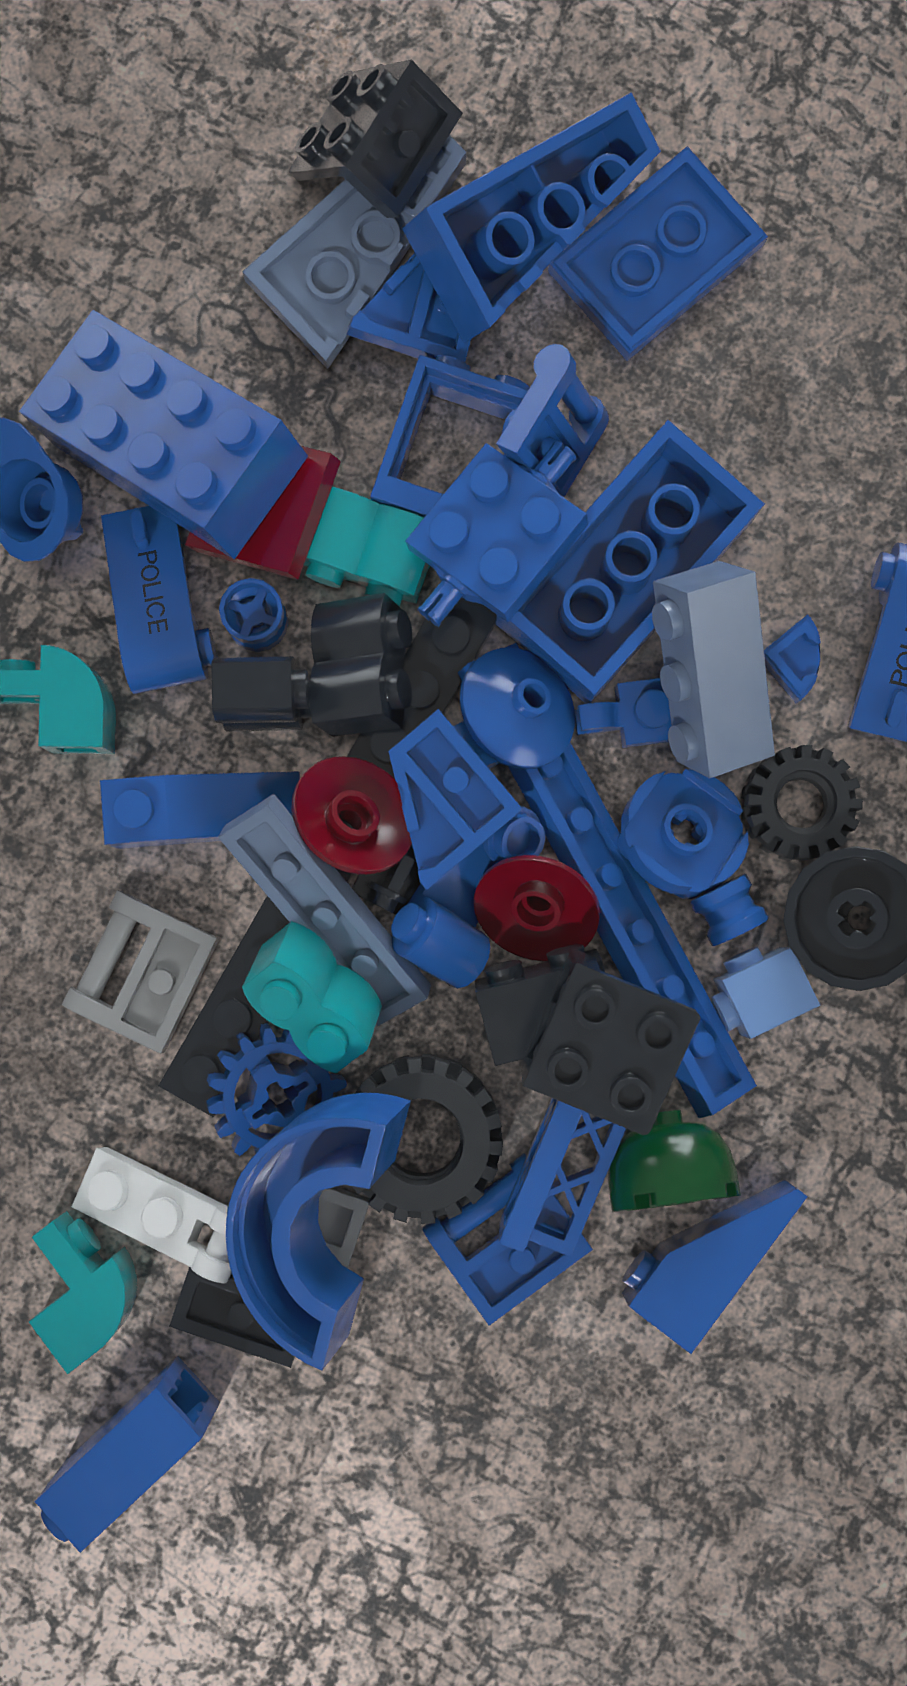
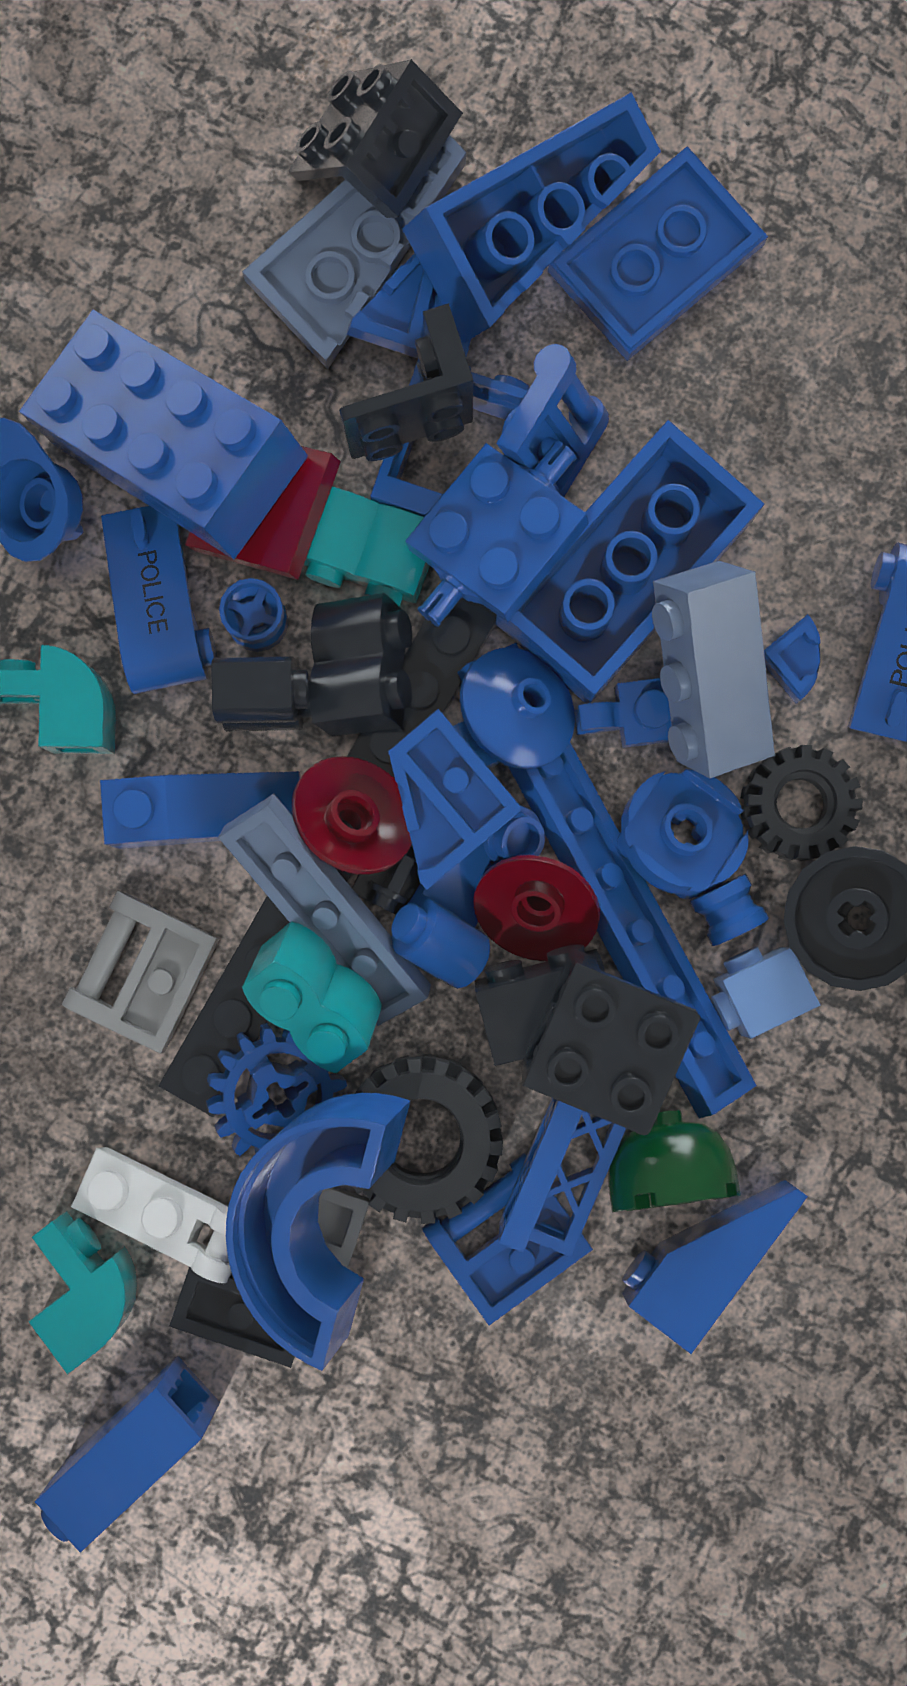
none -> black bracket [339,303,473,461]

